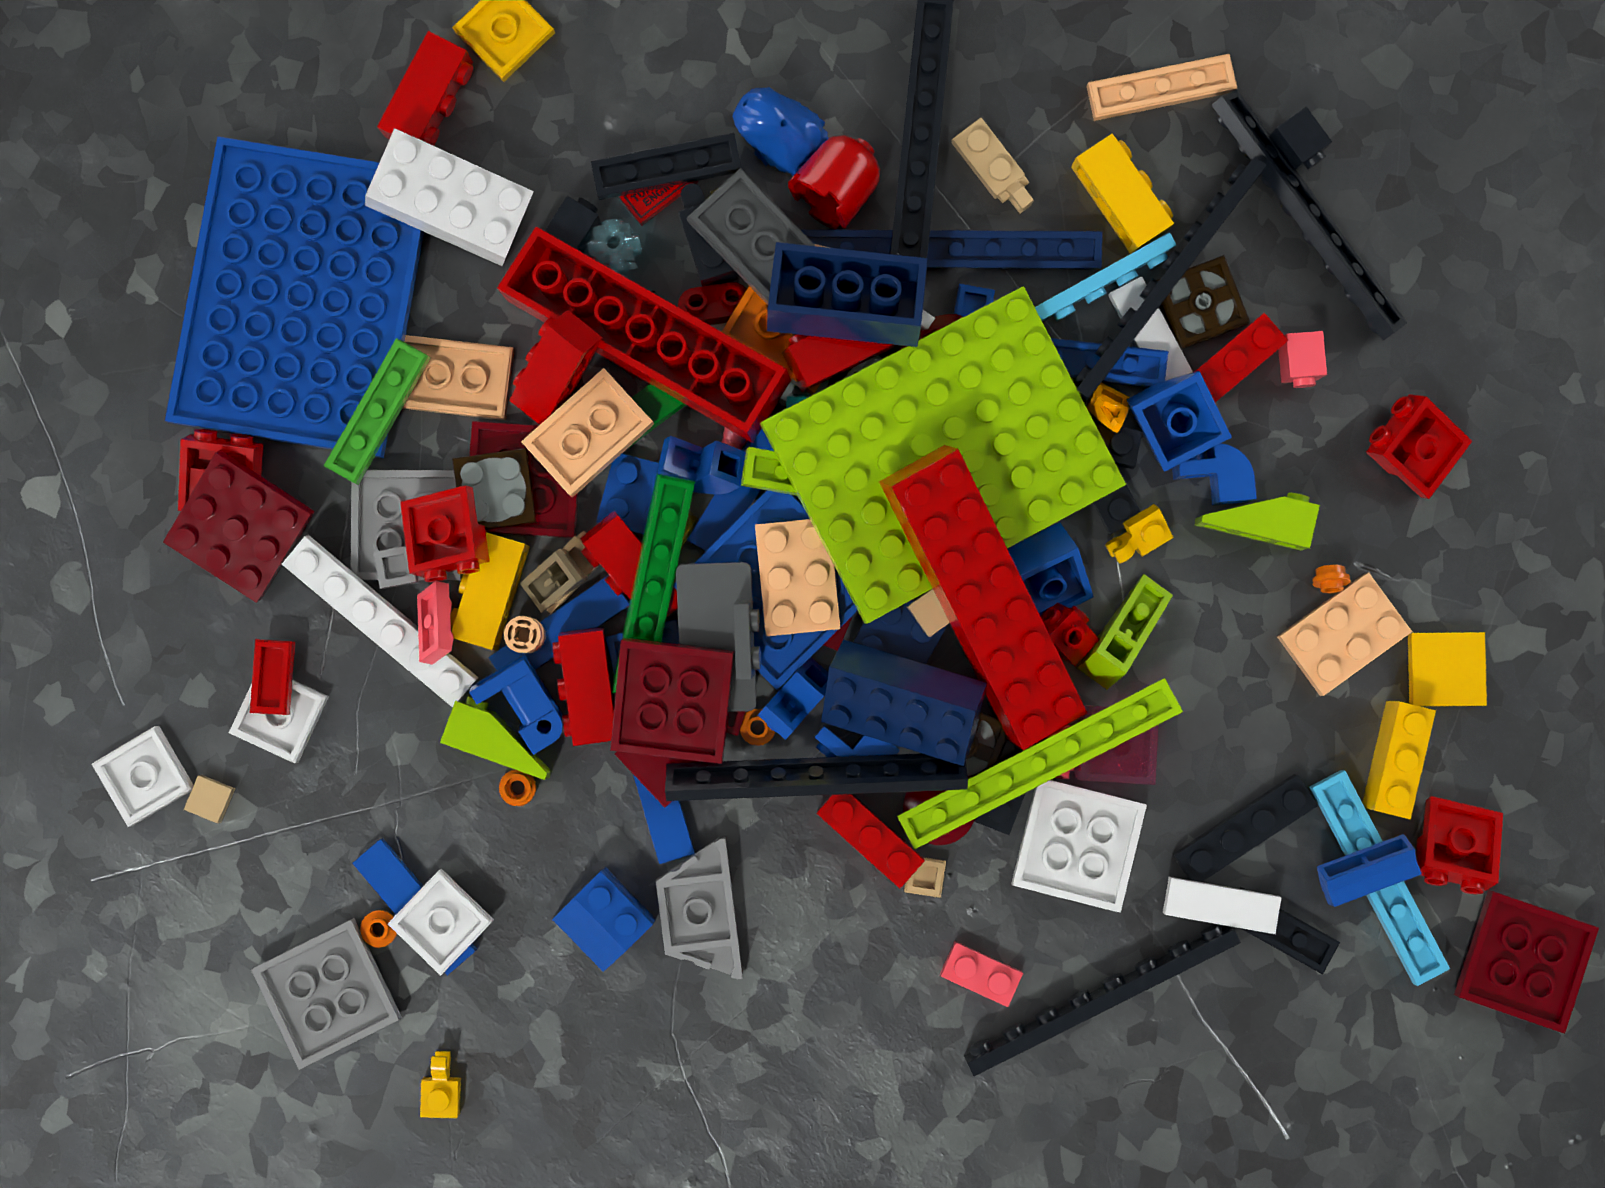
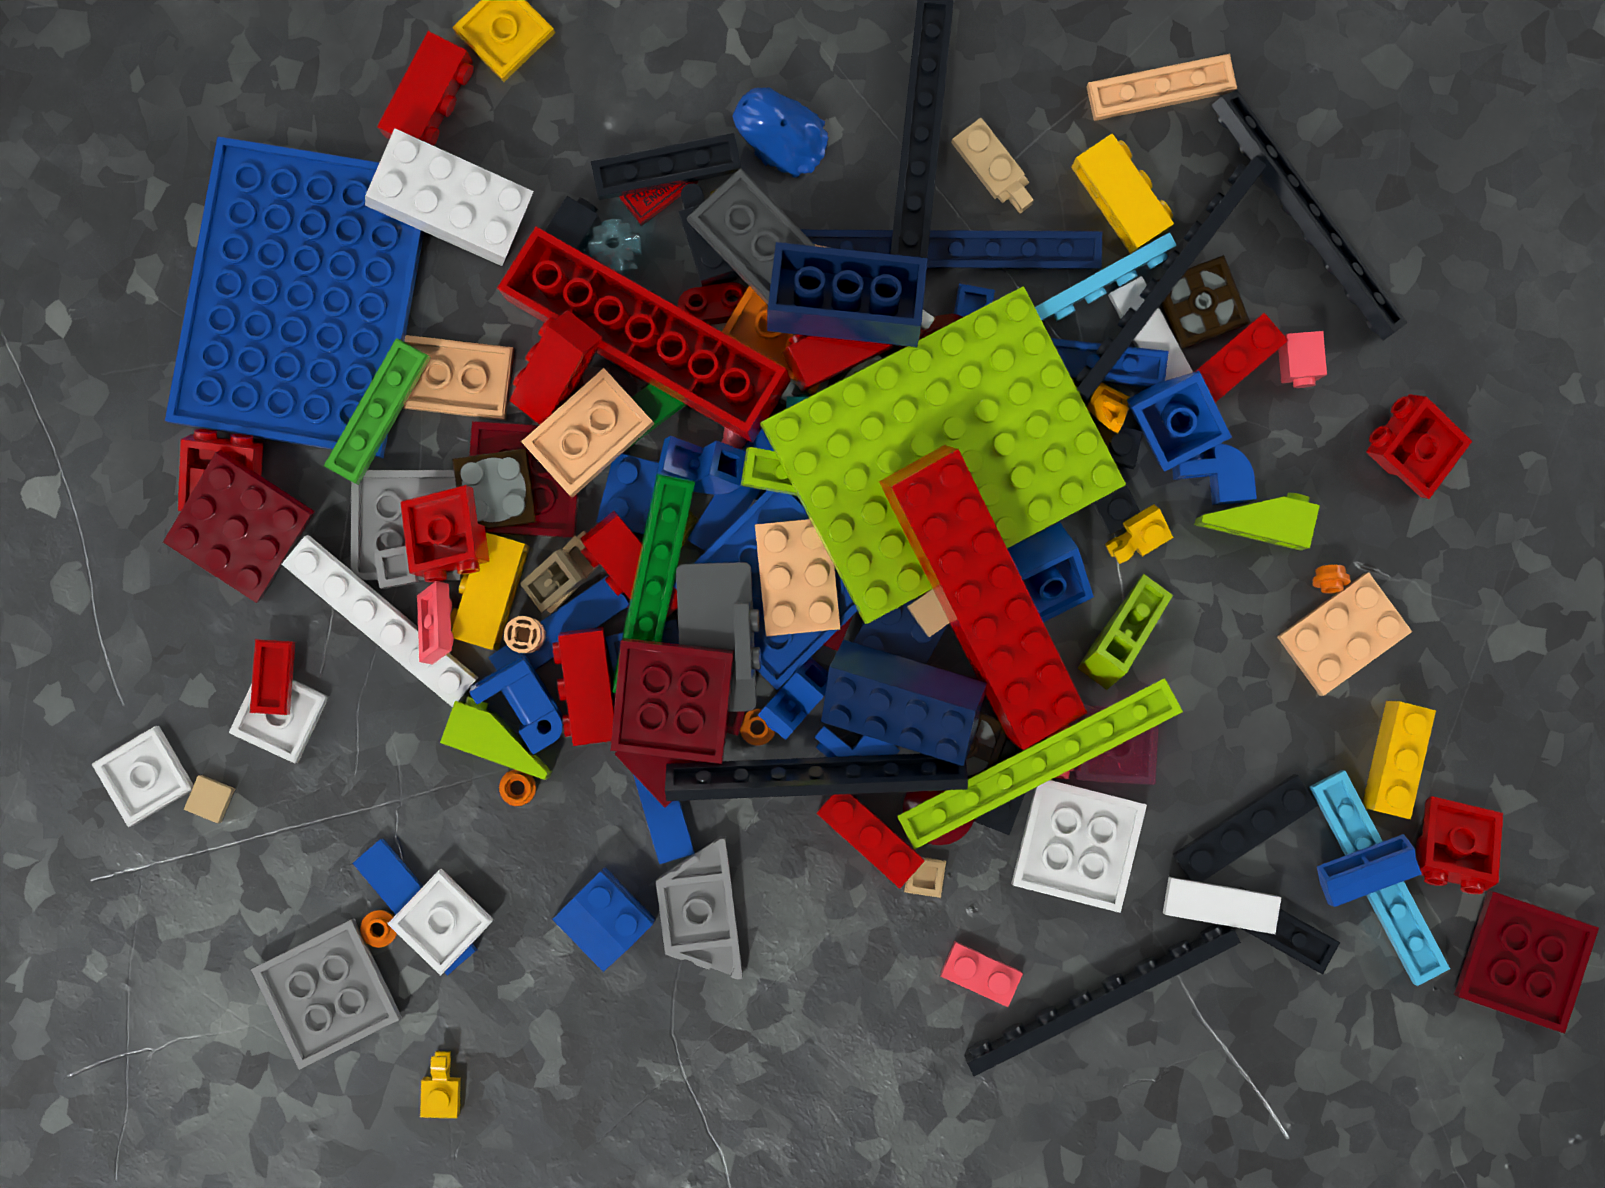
red cylinder [788,135,880,230] -> none
red brick [1040,602,1100,666] -> none
black brick [1271,106,1332,170] -> none
yellow tile [1408,632,1487,706] -> none

